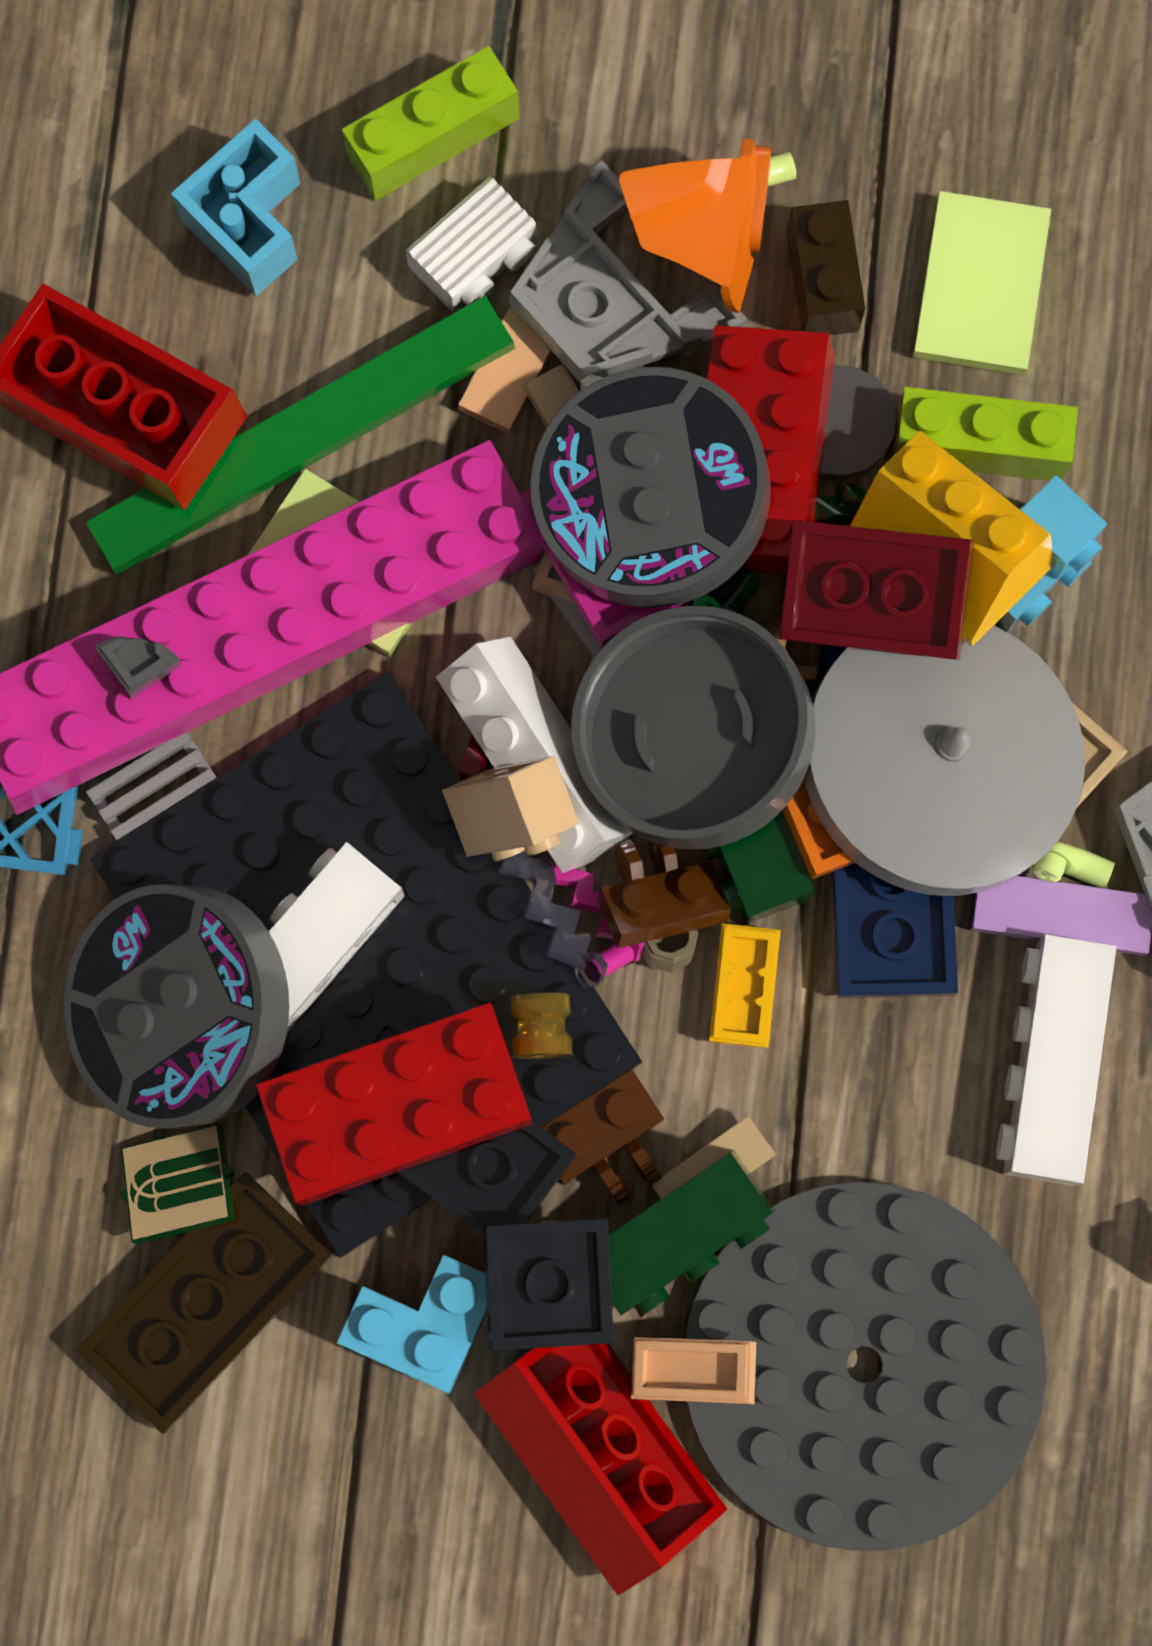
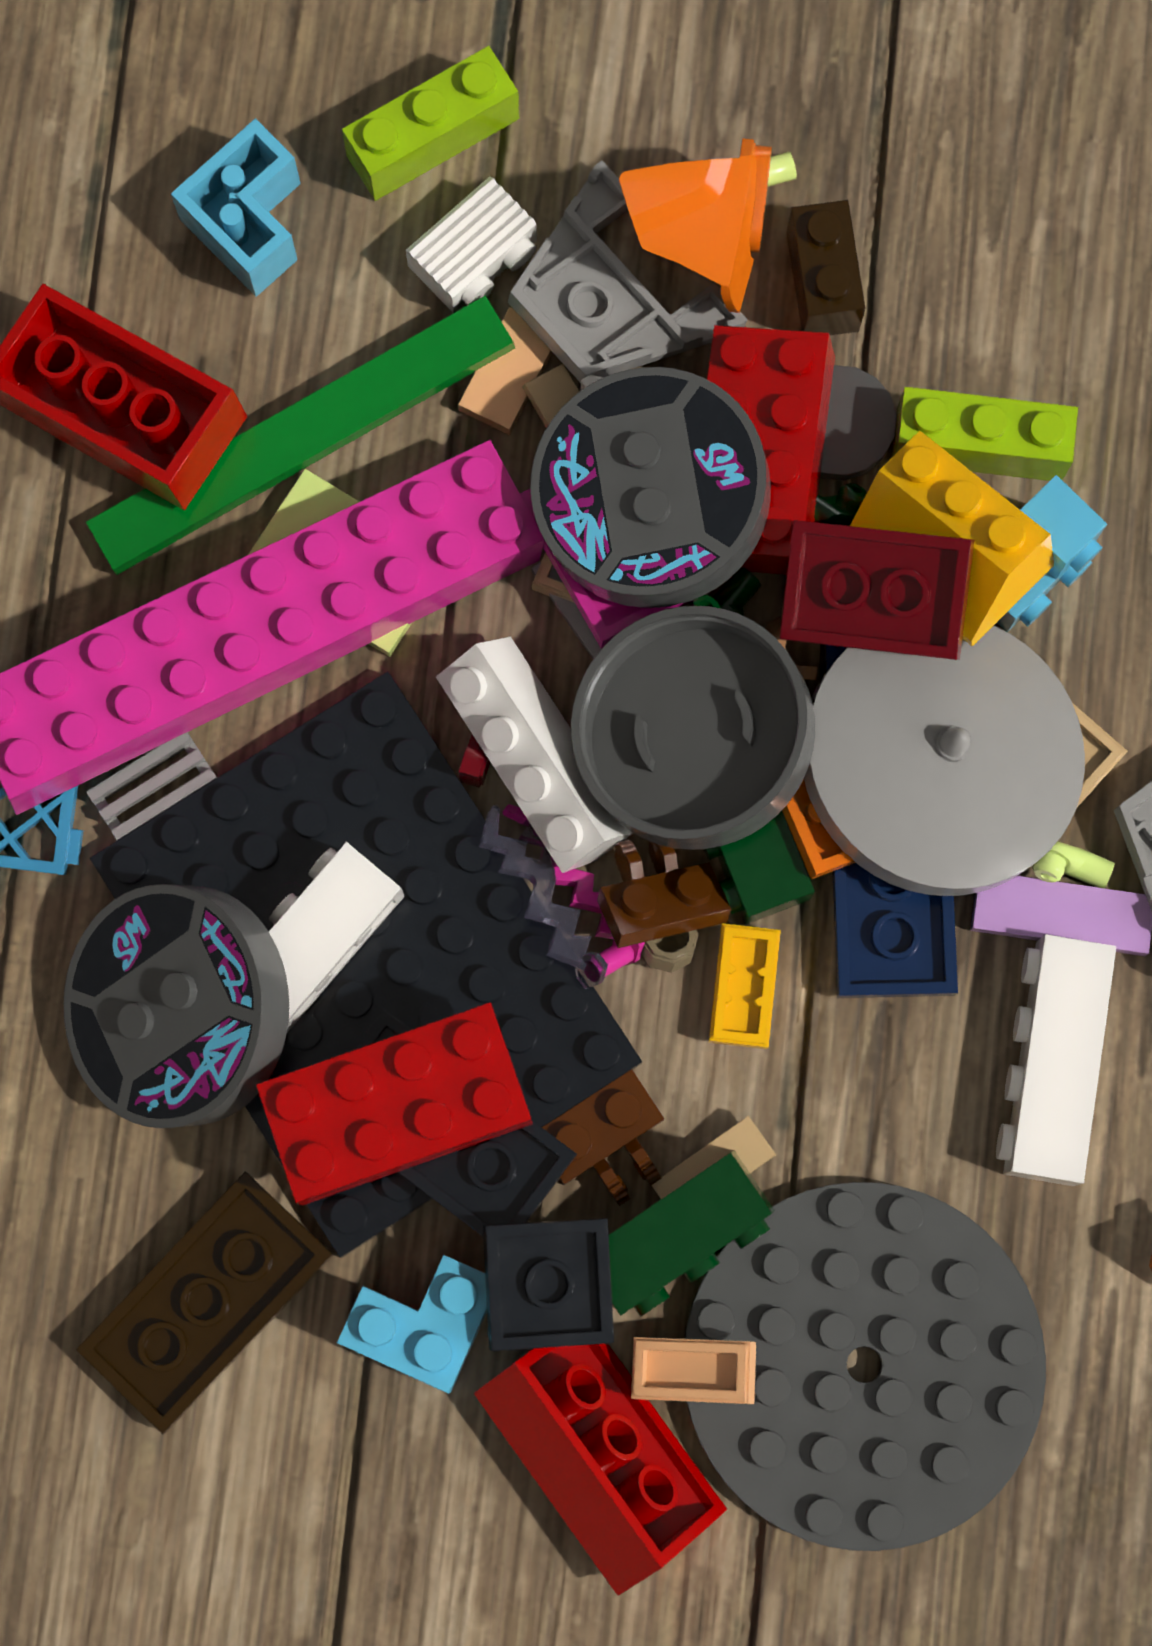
dark grey tile [95,637,181,699] -> none
piece [120,1124,235,1244] -> none
tan brick [442,756,580,861] -> none
clear yellow wheel [511,993,572,1059] -> none
yellowish green tile [912,191,1051,376] -> none

